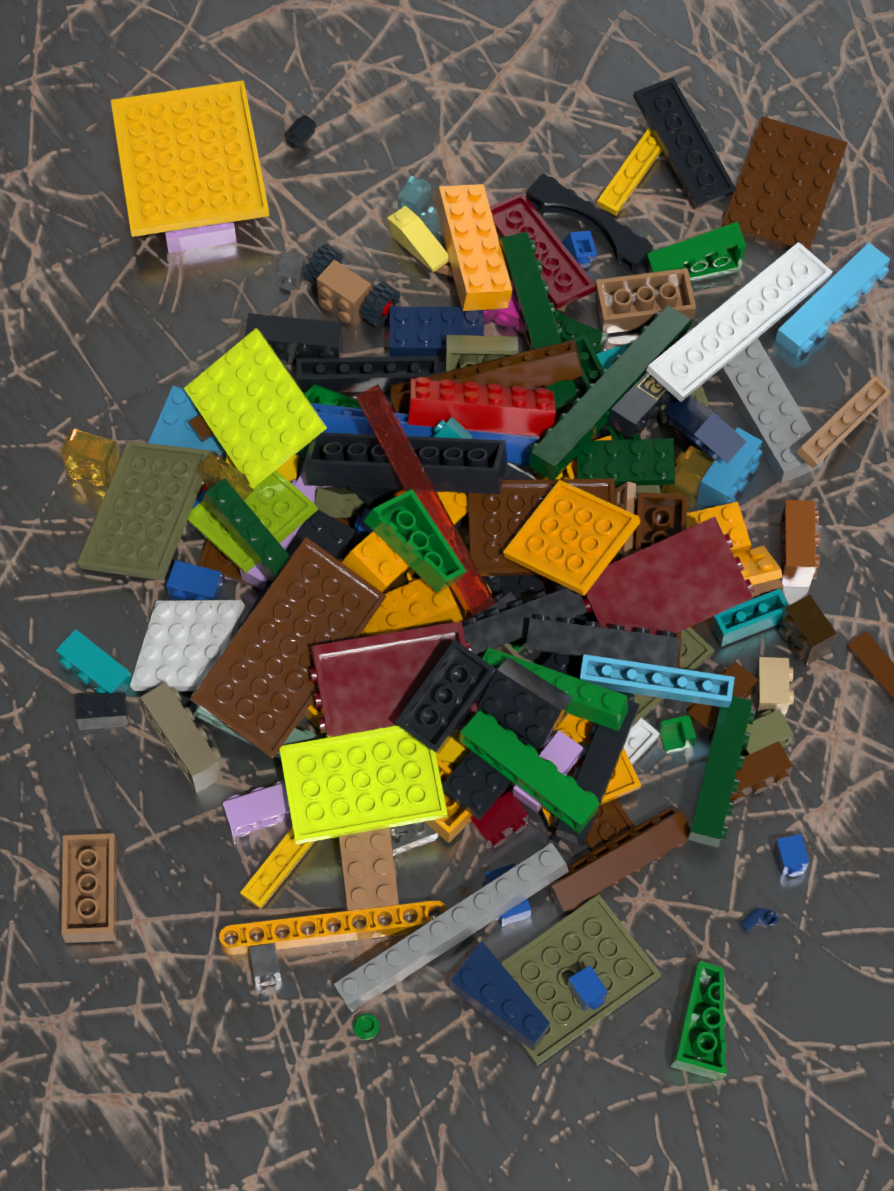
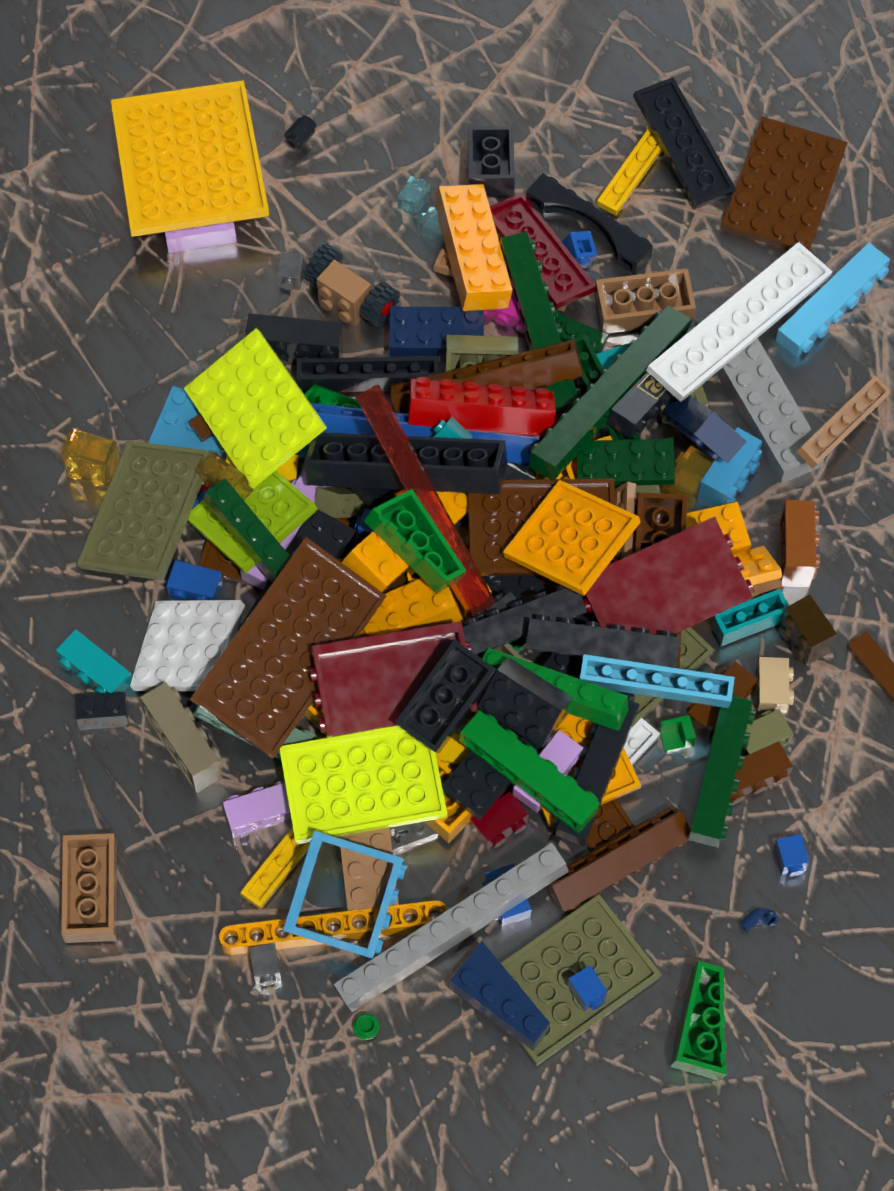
light yellow slope [387,206,449,272] -> none
green wedge [645,222,746,280] -> none
none -> dark azure window [283,831,407,959]
none -> black brick [468,126,515,196]

